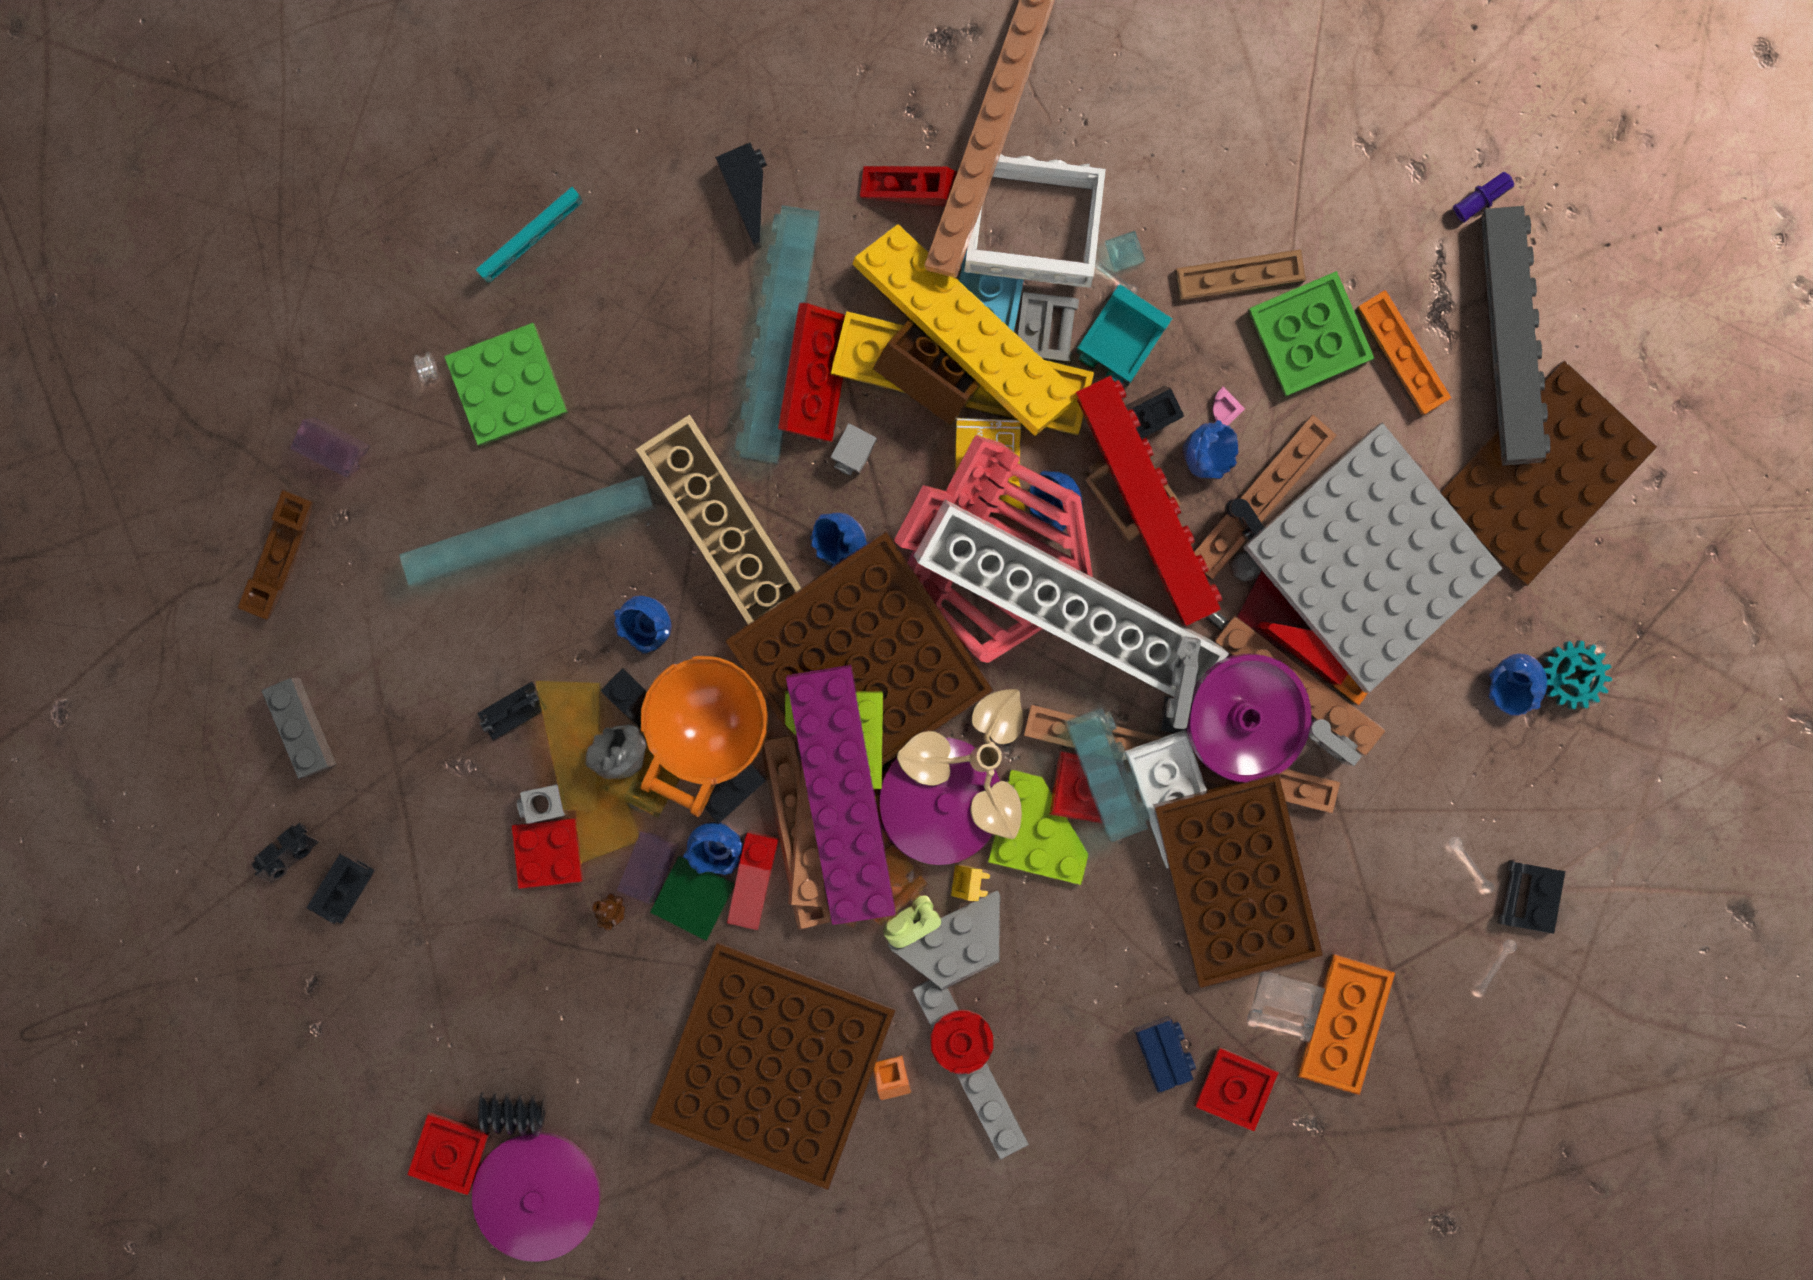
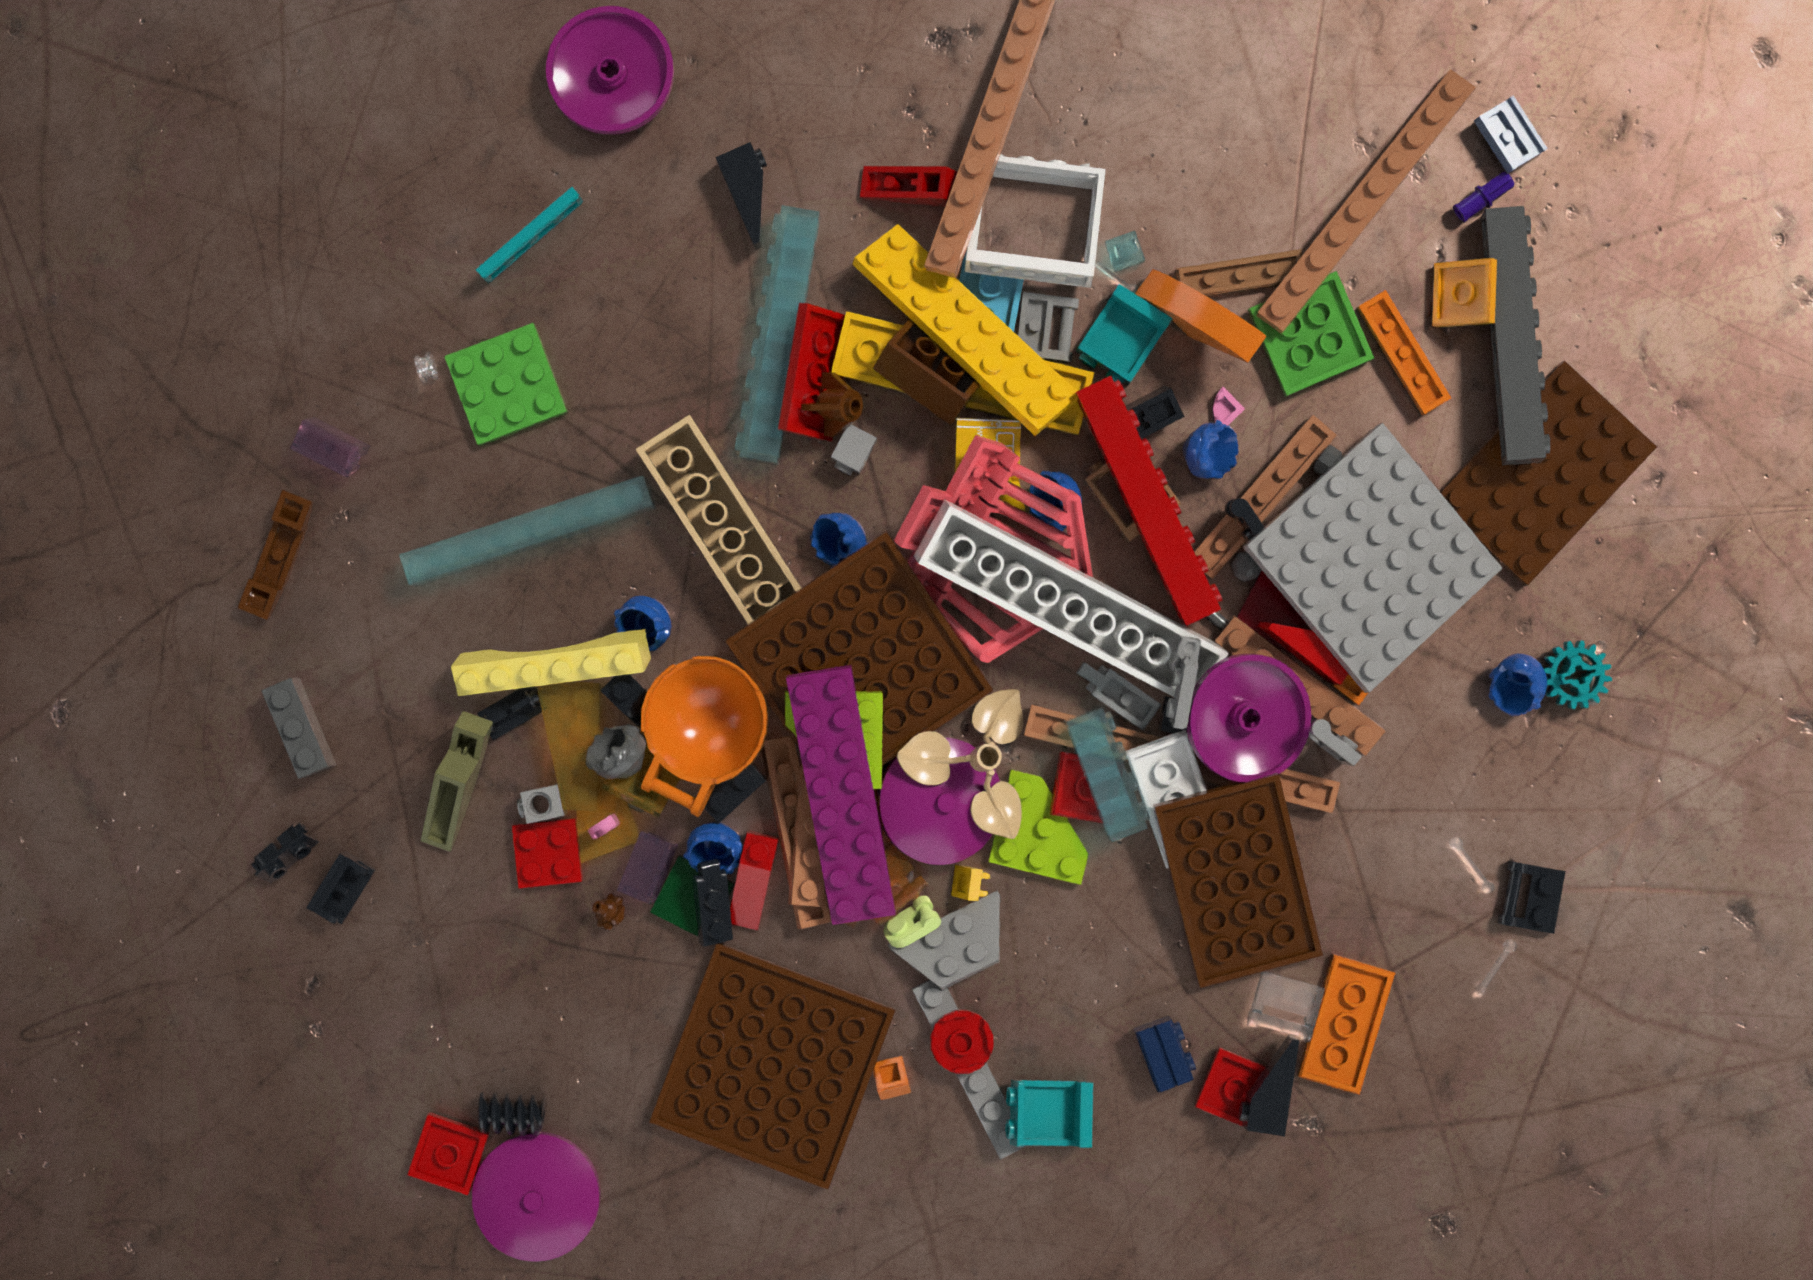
none -> olive slope [421,711,493,852]
none -> light yellow arch [451,629,651,696]
none -> magenta dish [546,6,674,135]
none -> bright pink tile [587,813,620,840]
none -> black hinge [693,859,733,947]
none -> reddish brown brick [801,372,863,437]
none -> teal panel [1005,1079,1093,1148]
none -> light grey hinge [1076,662,1161,731]
none -> orange slope [1135,269,1267,363]
none -> black slope [1239,1035,1299,1137]
none -> nougat plate [1256,69,1476,334]
none -> dark grey tile [1313,445,1342,476]
none -> light orange tile [1432,258,1497,328]
none -> plate [1474,95,1548,174]

